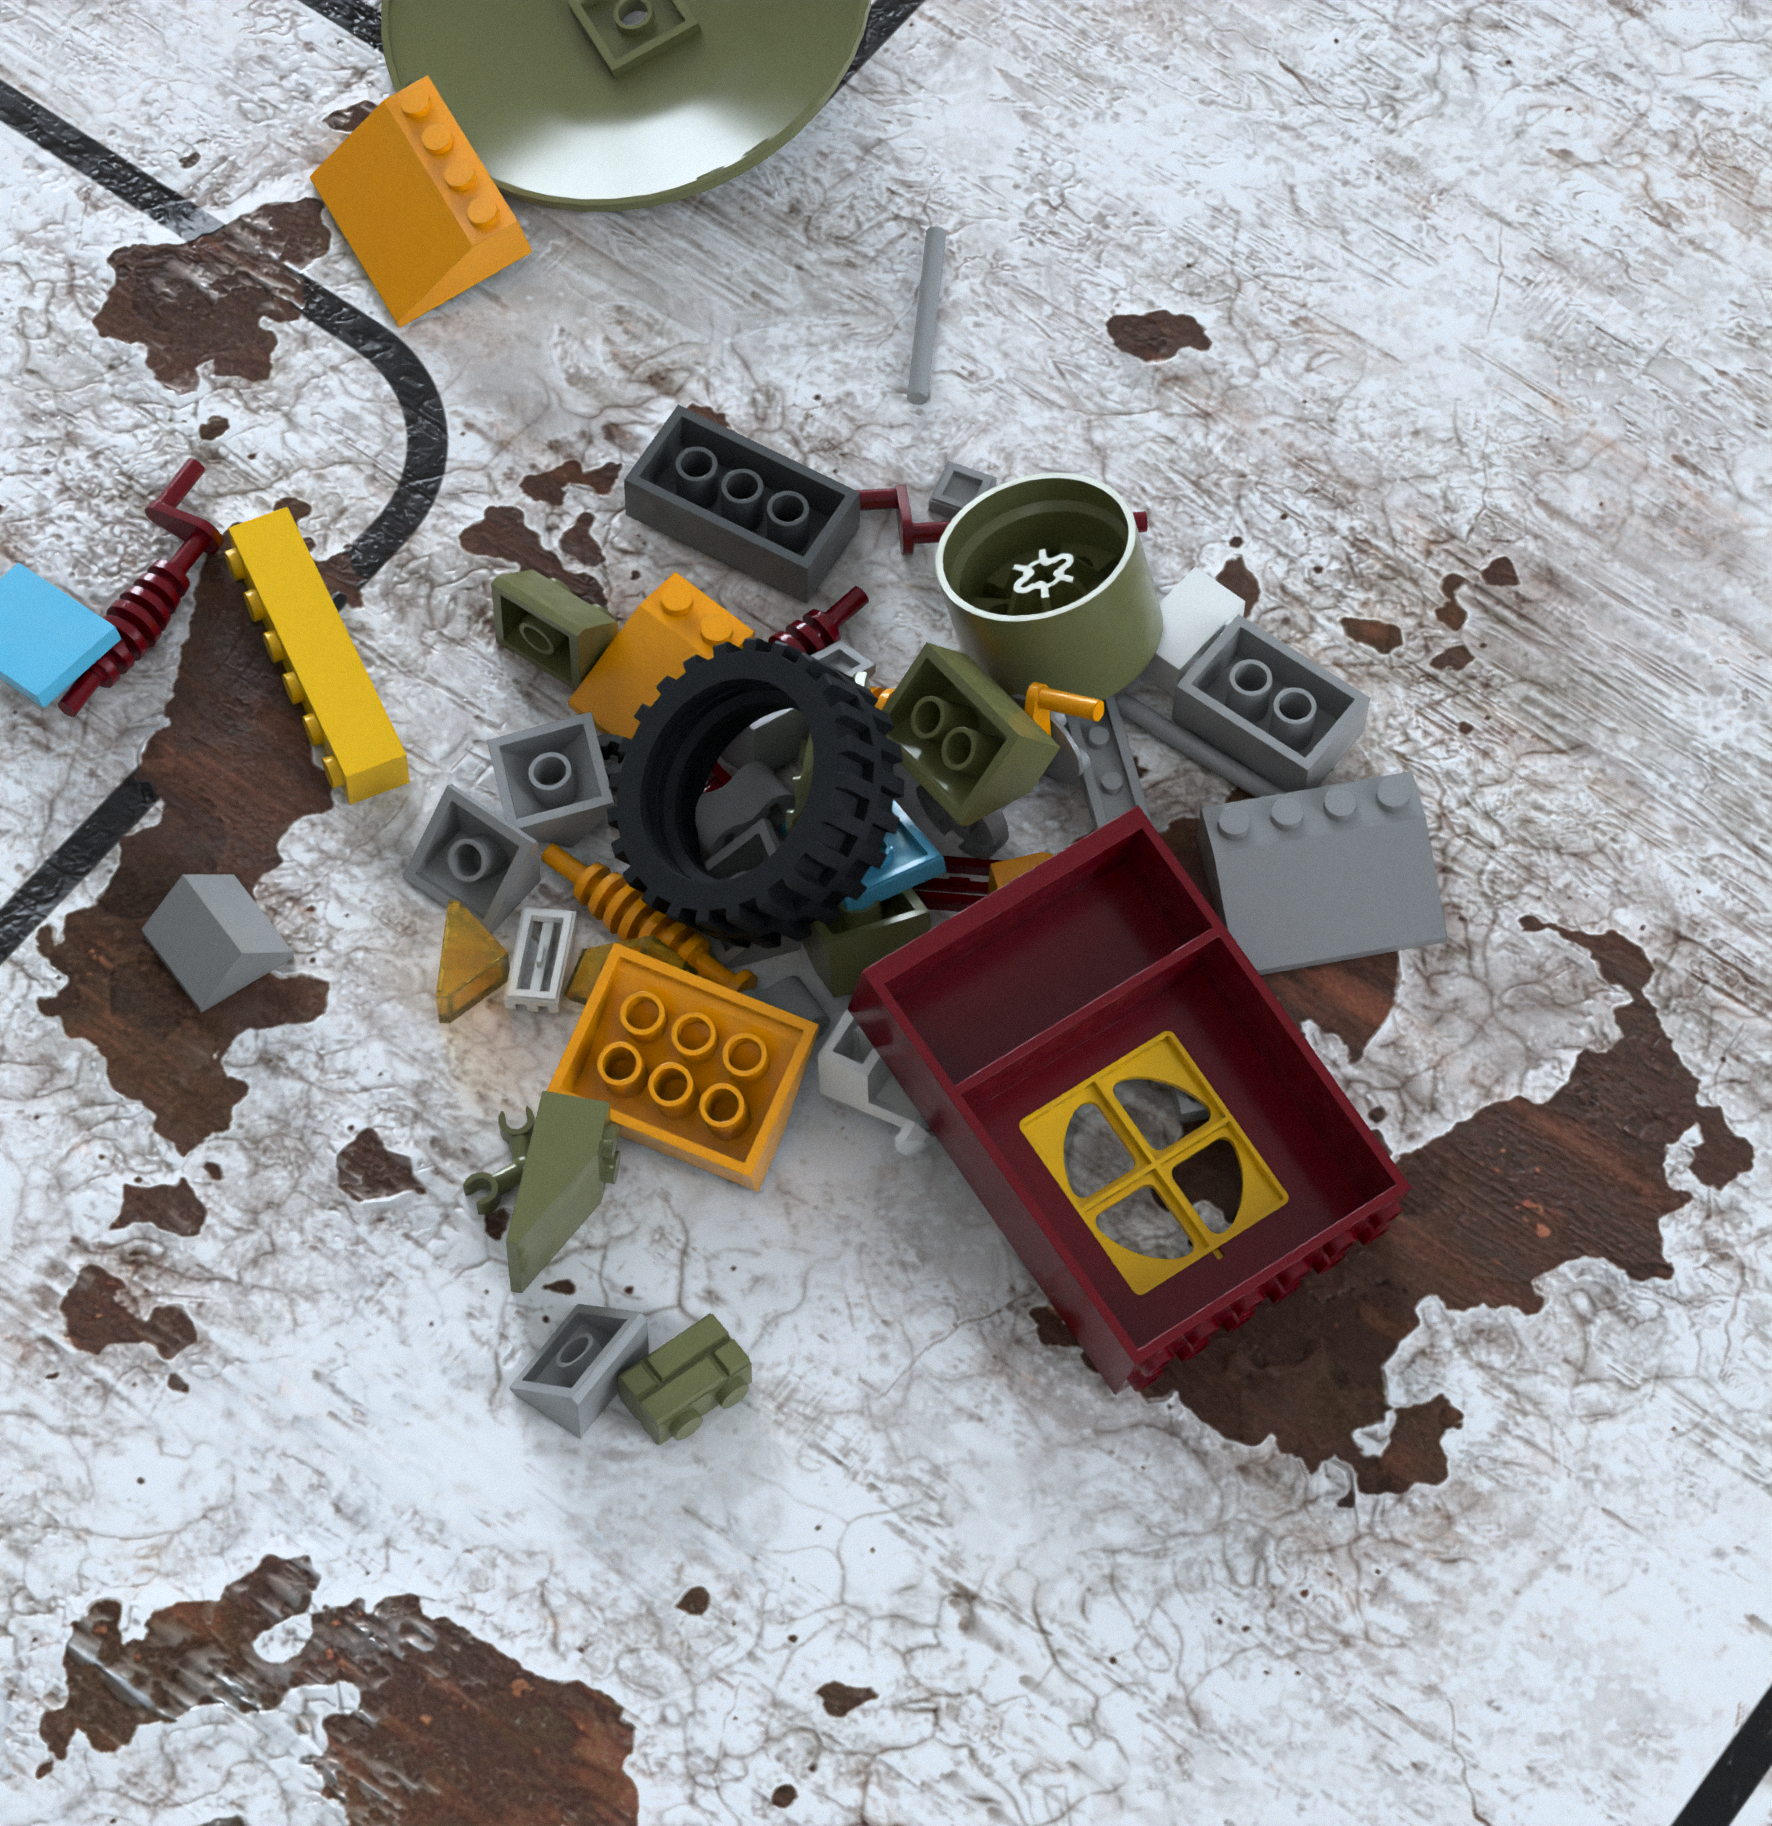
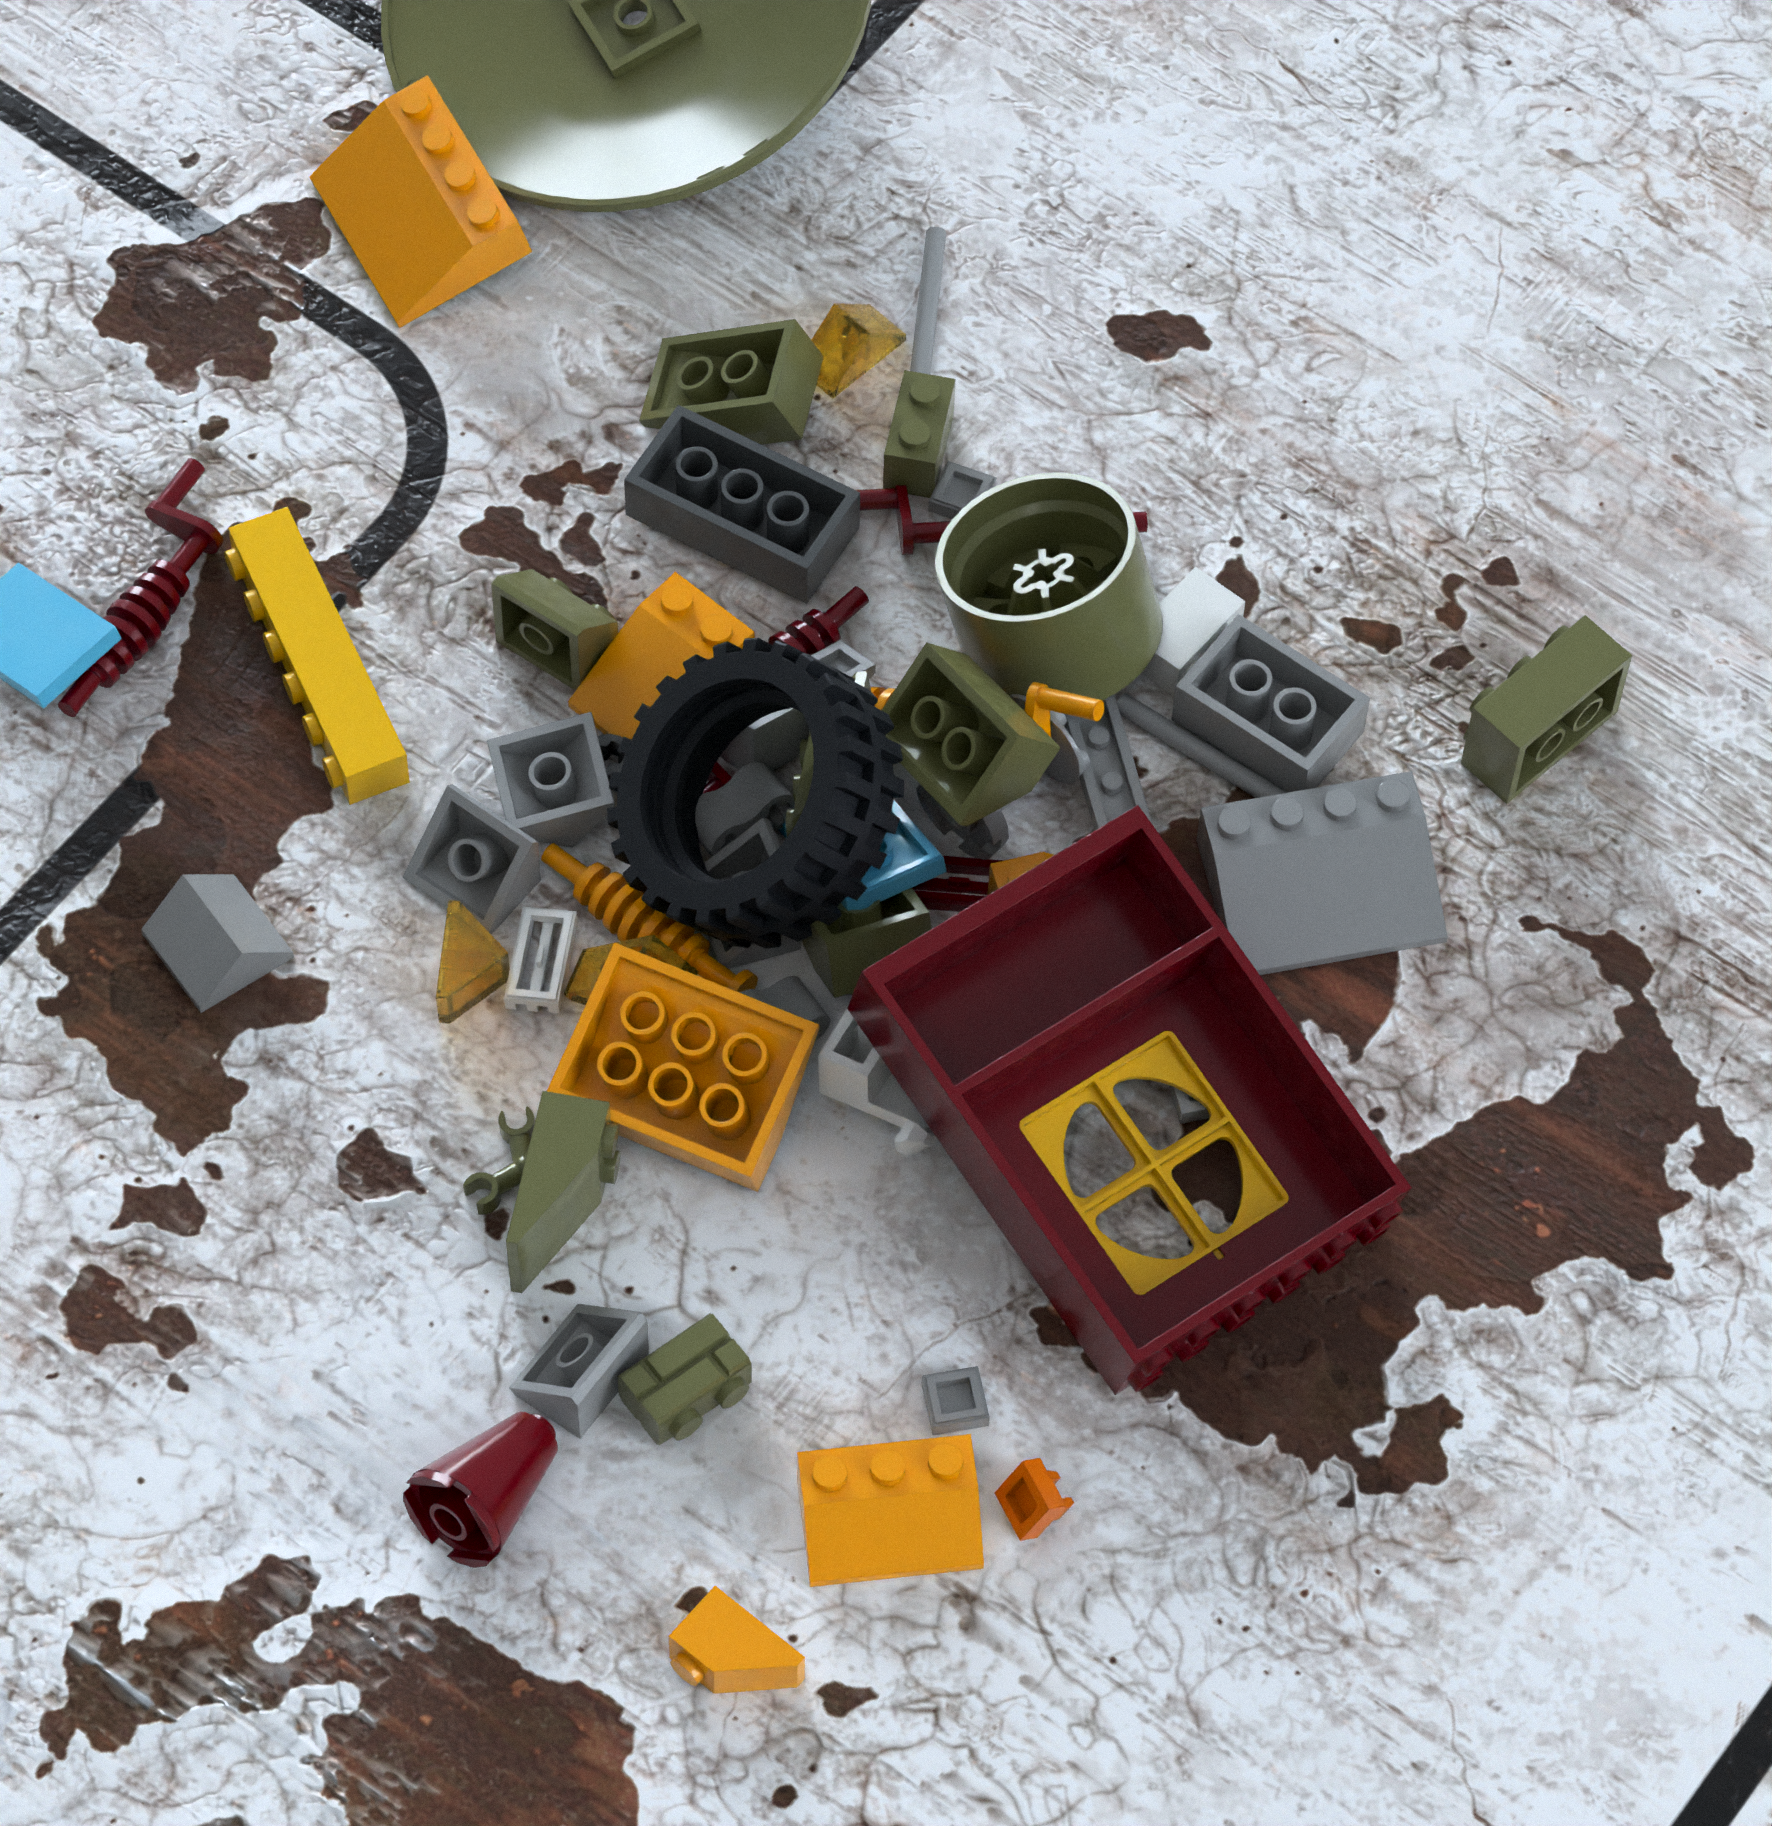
none -> dark red cone [403,1412,558,1568]
none -> olive slope [639,319,824,445]
none -> light orange slope [669,1586,805,1694]
none -> light orange slope [797,1434,984,1587]
none -> clear yellow slope [811,303,906,399]
none -> olive brick [883,370,956,498]
none -> light grey tile [921,1366,990,1435]
none -> orange tile [994,1458,1074,1541]
none -> olive brick [1461,615,1632,804]

